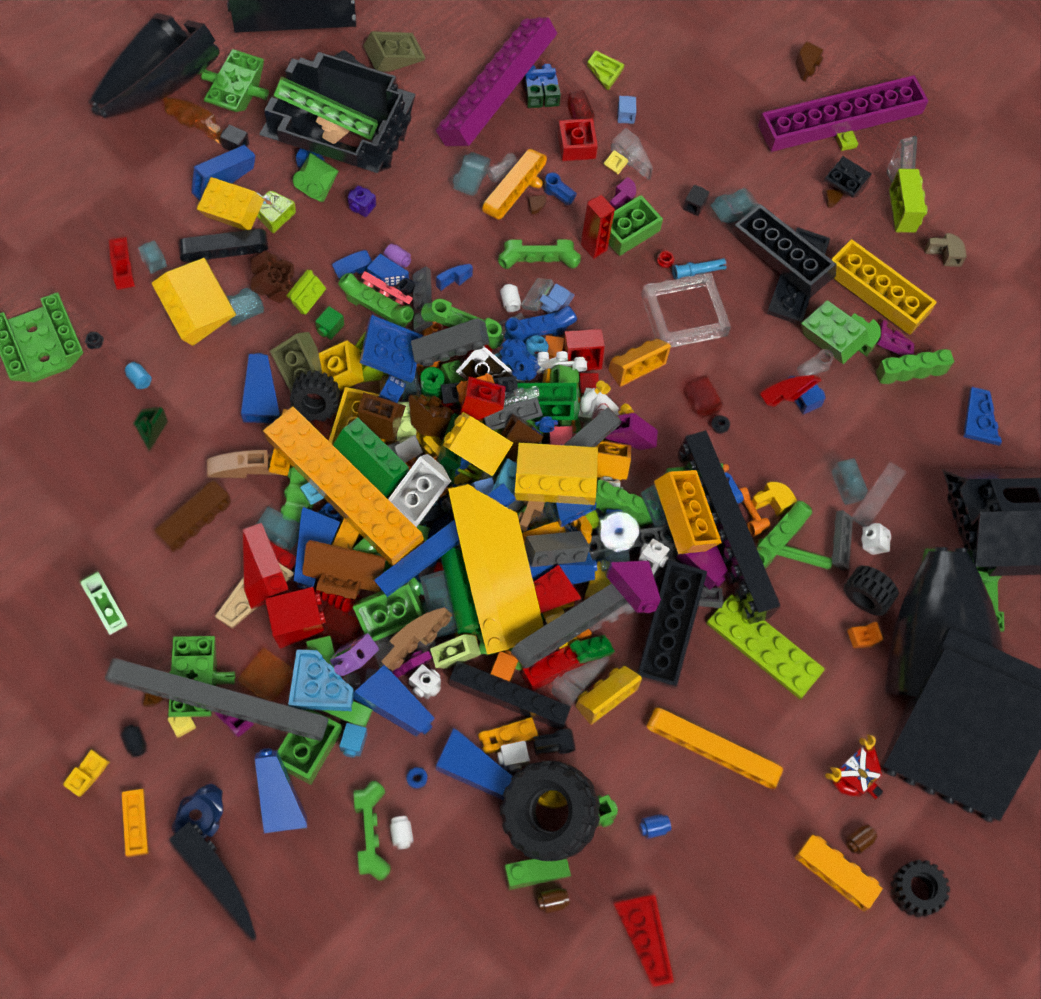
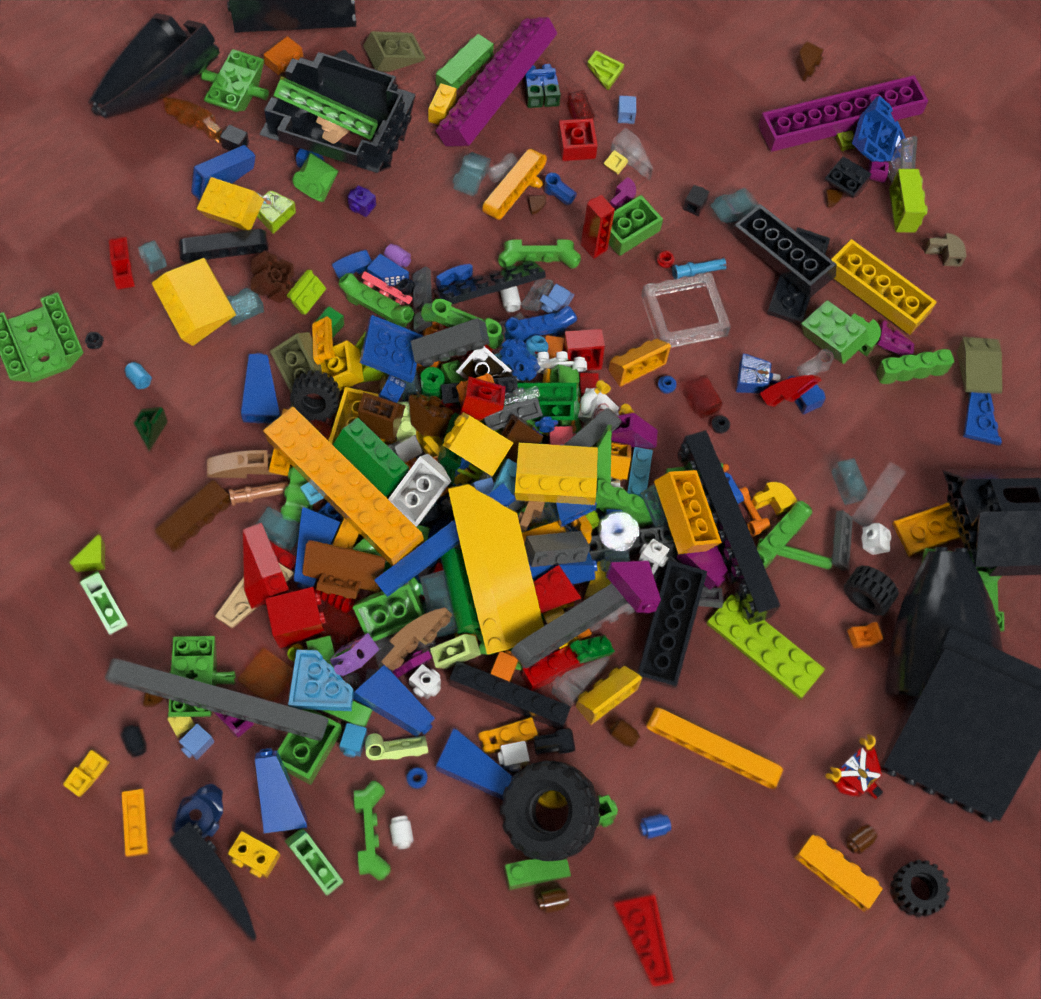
none -> lime slope [69,534,105,572]
none -> medium blue brick [179,724,214,760]
none -> yellow brick [228,831,281,878]
none -> nougat pin [229,481,288,506]
none -> orange brick [264,36,303,75]
none -> bright green slope [284,828,344,896]
none -> lime hinge [287,644,304,662]
none -> light orange plate [312,316,335,365]
none -> yellowish green plate [365,733,428,760]
none -> yellow brick [428,83,457,125]
none -> black plate [433,261,546,304]
none -> bright green brick [436,34,494,90]
none -> bright green slope [596,425,612,484]
none -> reddish brown brick [610,719,641,749]
none -> medium azure plate [627,447,653,501]
none -> blue plate [658,376,677,394]
none -> blue torso [736,353,780,393]
none -> blue wedge [852,96,916,162]
none -> magenta brick [868,160,889,183]
none -> light orange tile [892,503,961,557]
none -> olive slope [957,337,1002,394]

